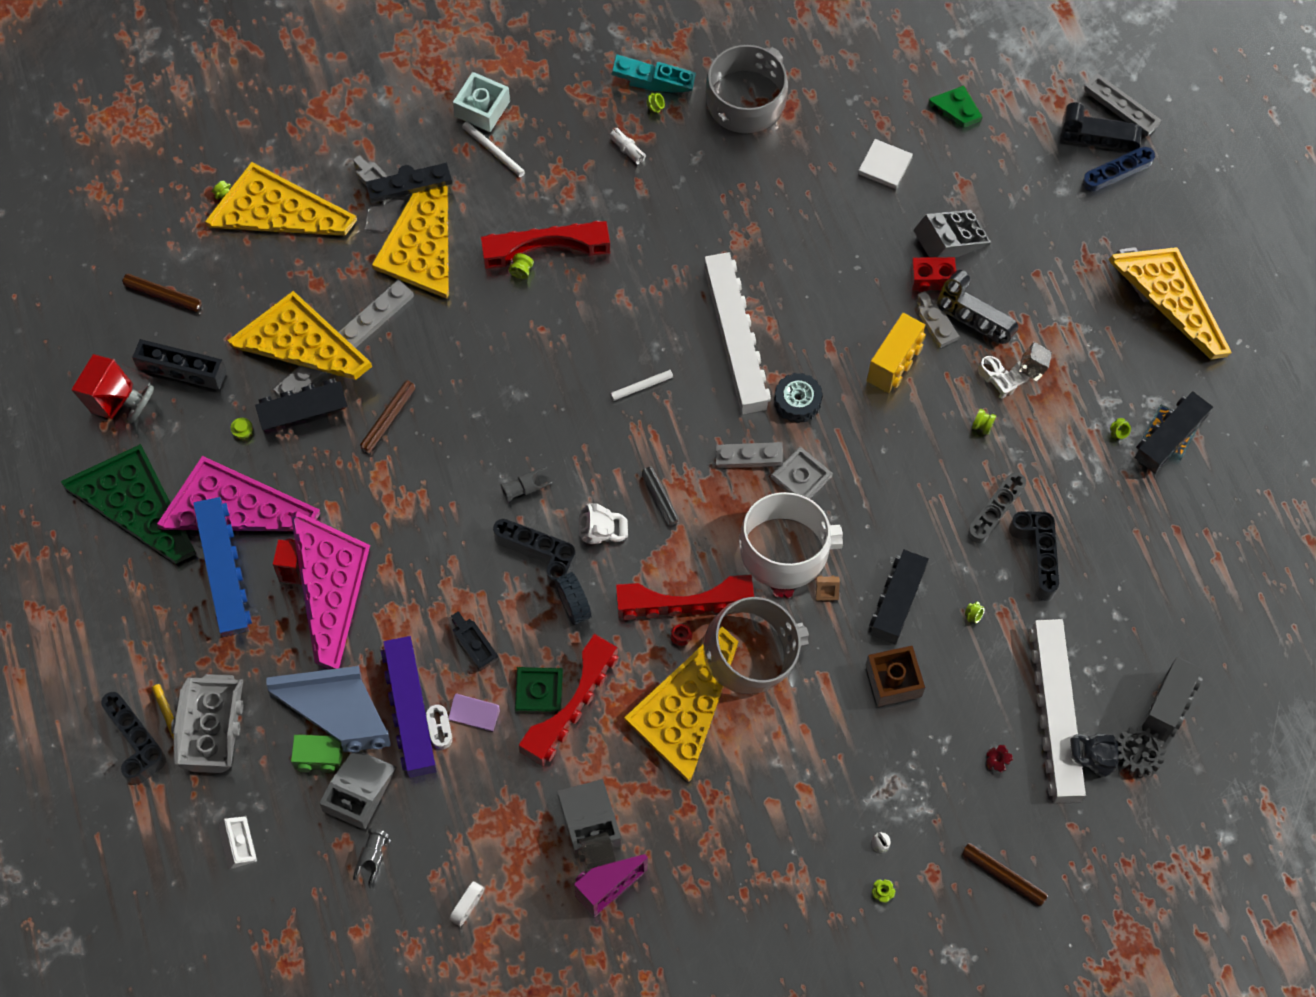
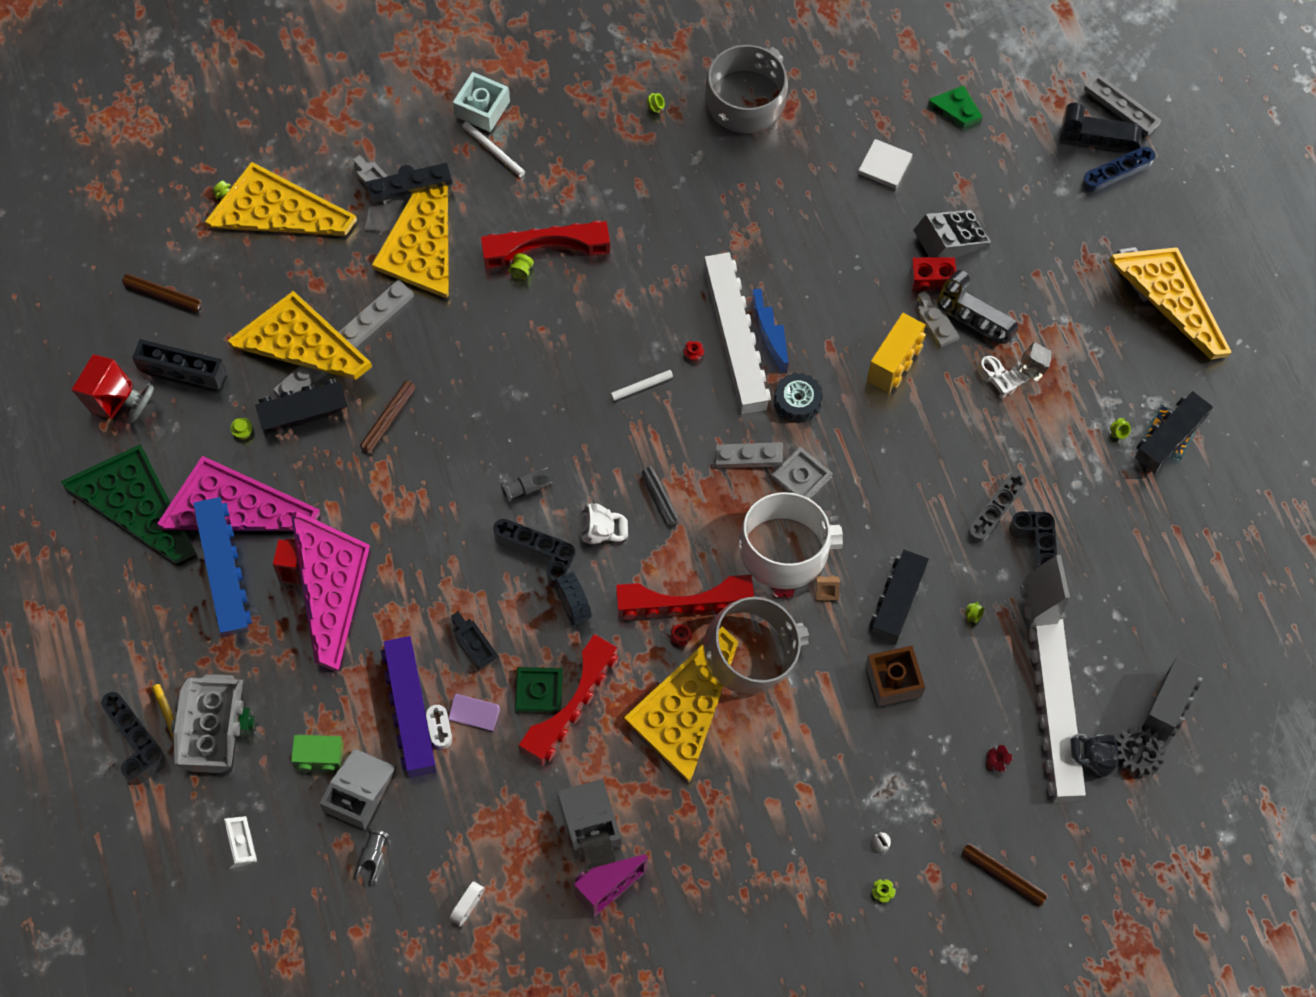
sand blue piece [266,666,391,753] -> none
white pin [609,128,646,164] -> none
teal slope [611,54,696,92] -> none
lime wheel [972,408,996,435] -> none
none -> dark green plate [238,707,255,737]
none -> red plate [683,341,704,361]
none -> blue slope [752,289,789,373]
none -> light grey slope [1020,555,1070,627]

